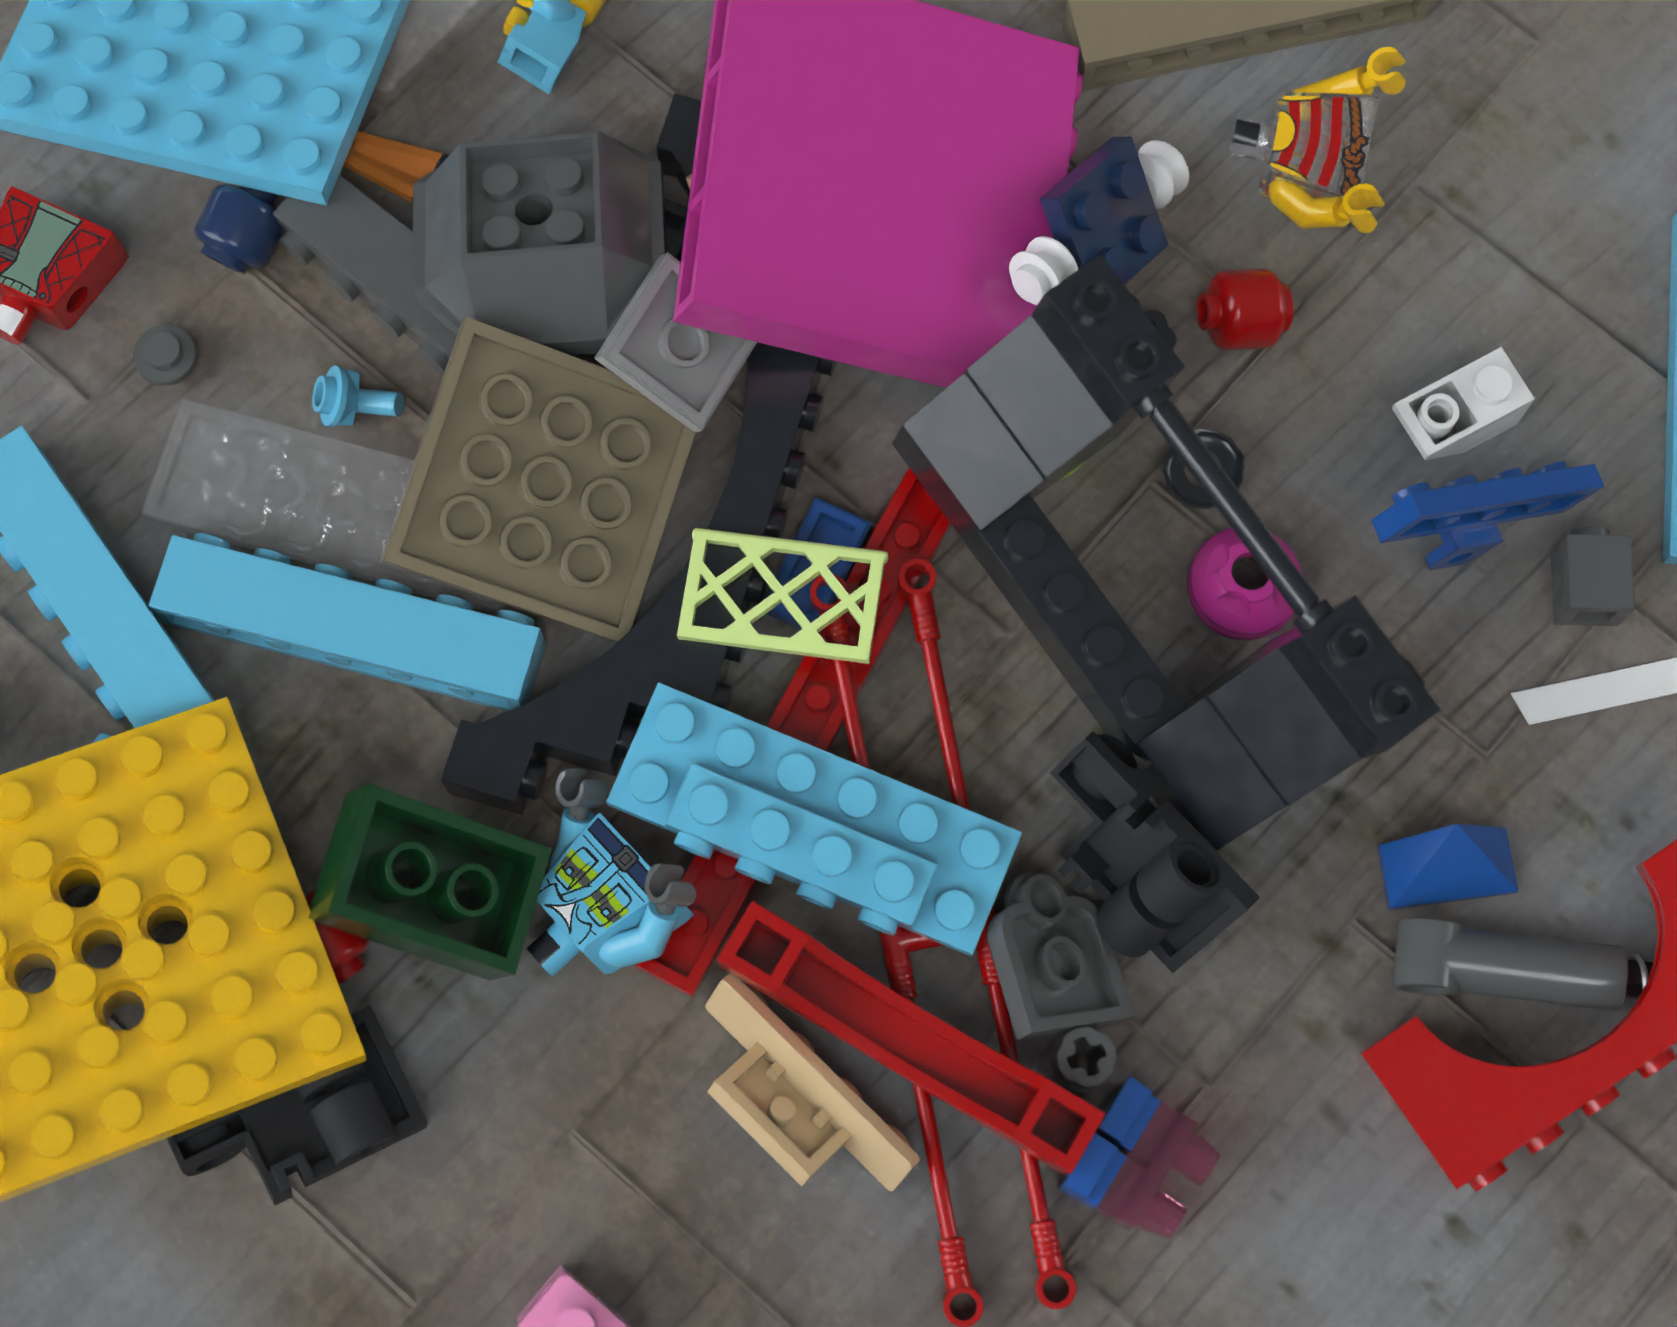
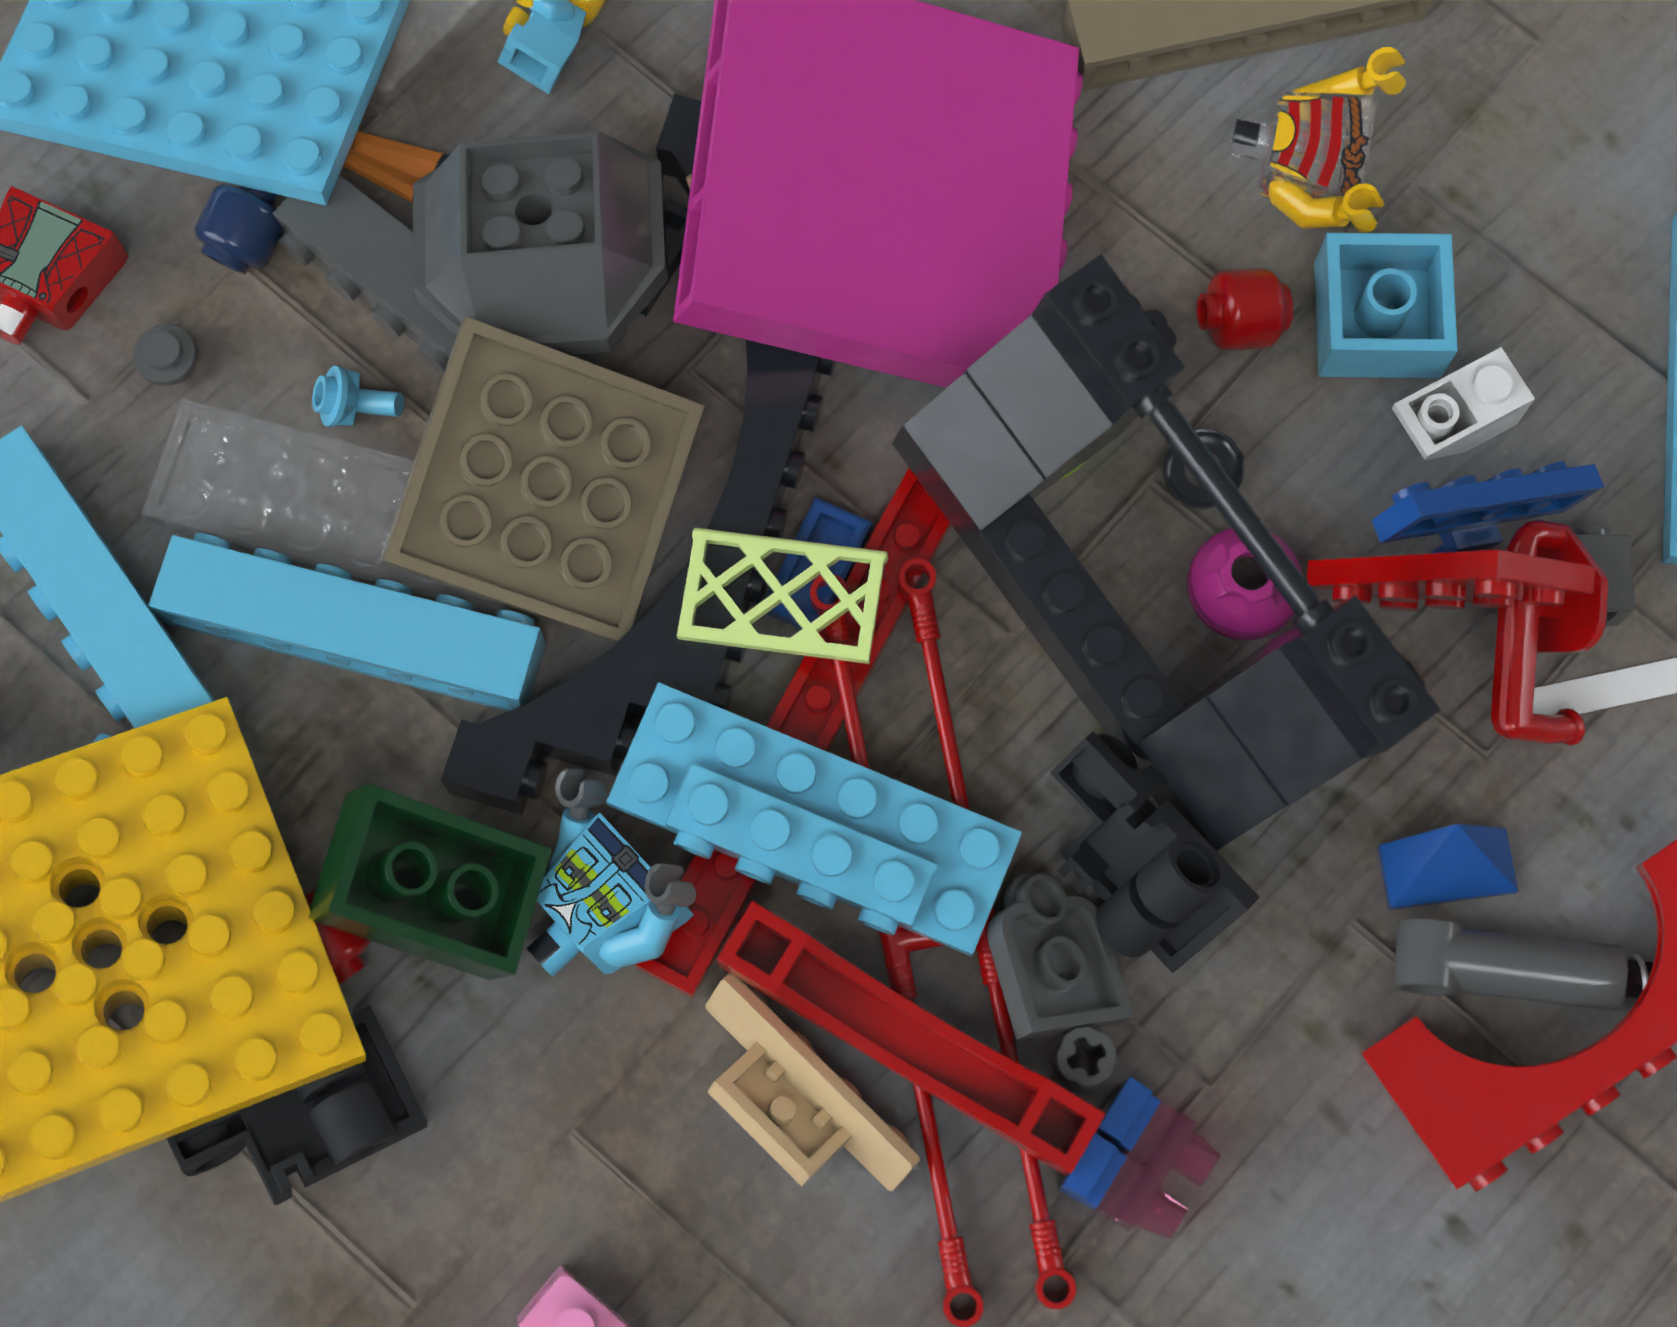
light grey tile [594,252,757,432] -> none
dark blue plate [1009,137,1189,305] -> none
none -> red plate [1307,520,1608,746]
none -> medium azure brick [1314,233,1458,378]

